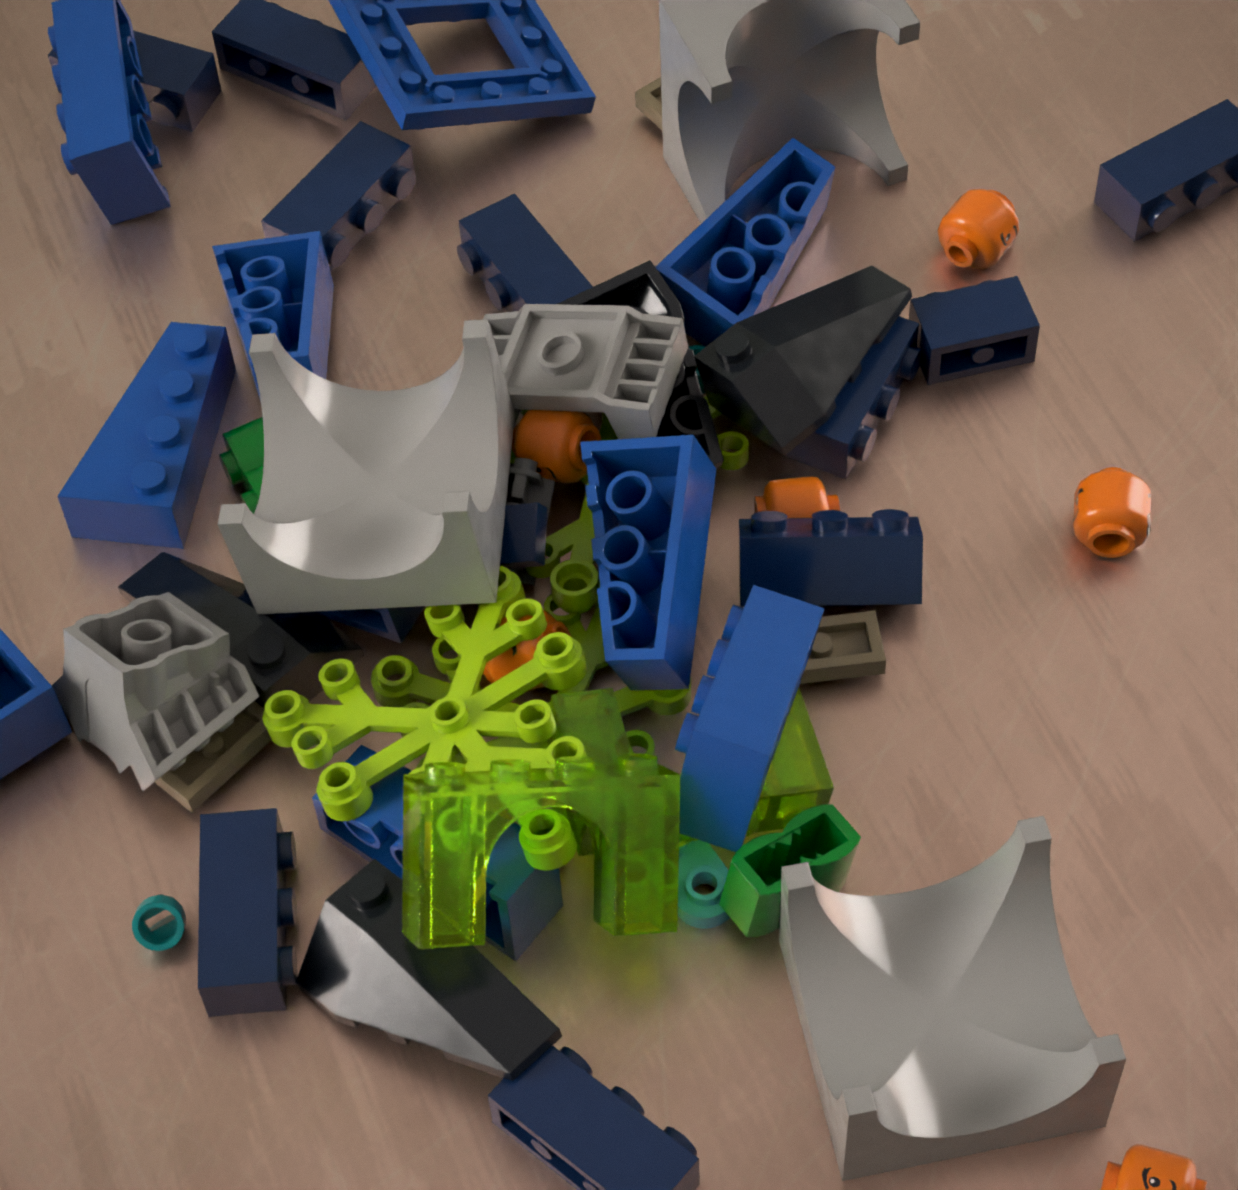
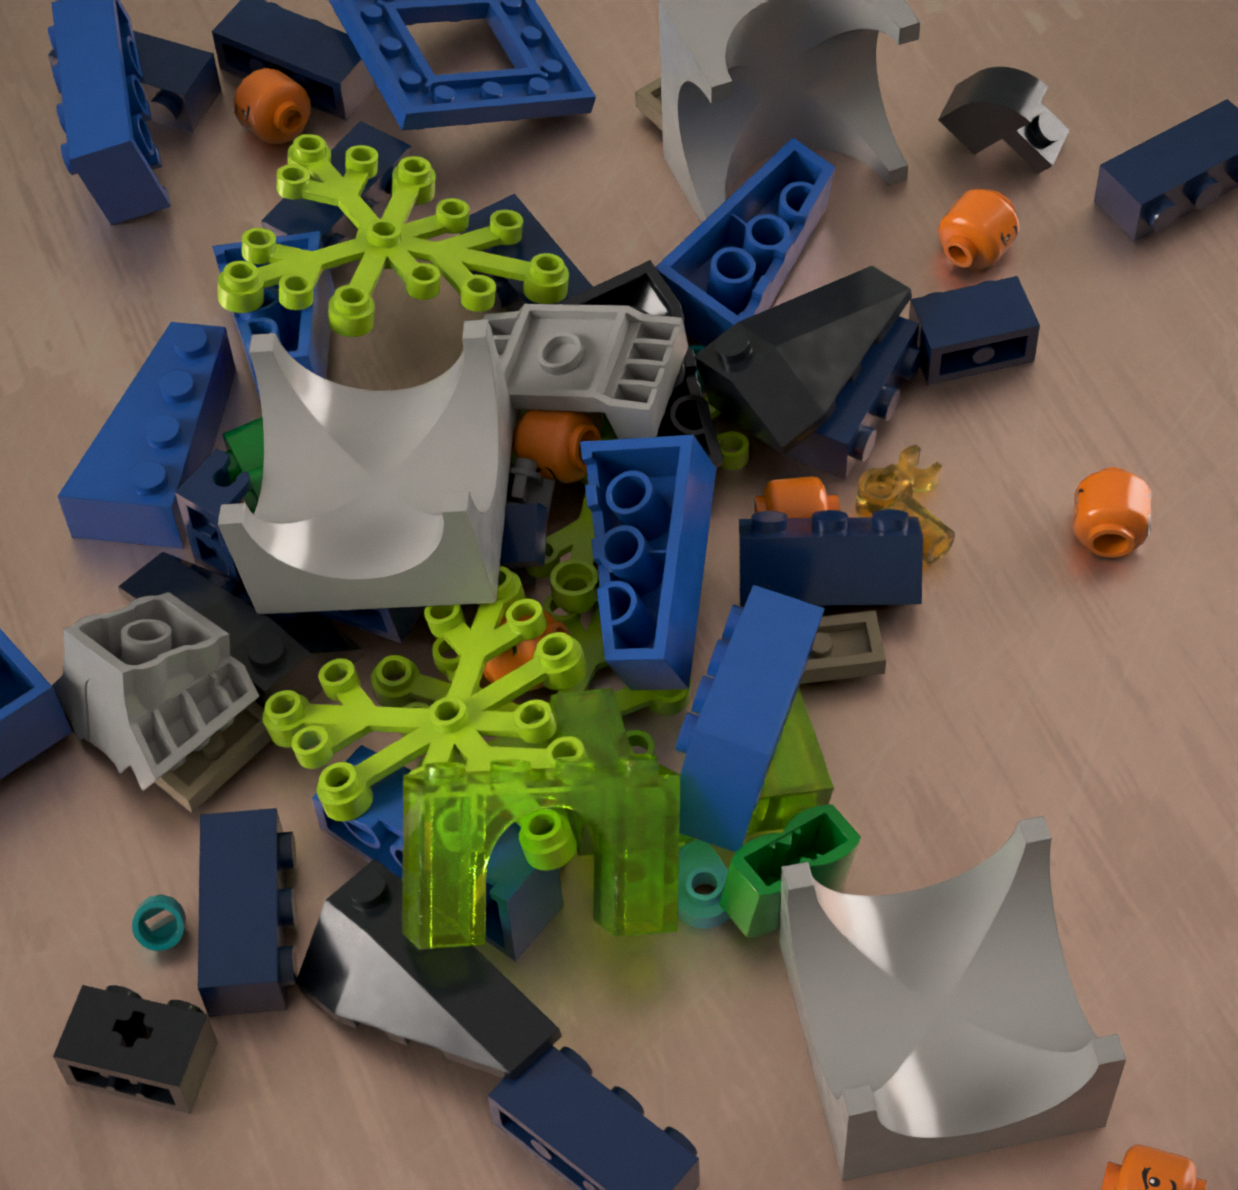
none -> black brick [53,985,218,1114]
none -> dark blue hinge [175,448,251,584]
none -> lime plant [218,134,569,337]
none -> orange head [233,68,311,145]
none -> clear yellow bar [855,445,955,566]
none -> black brick [938,67,1070,174]

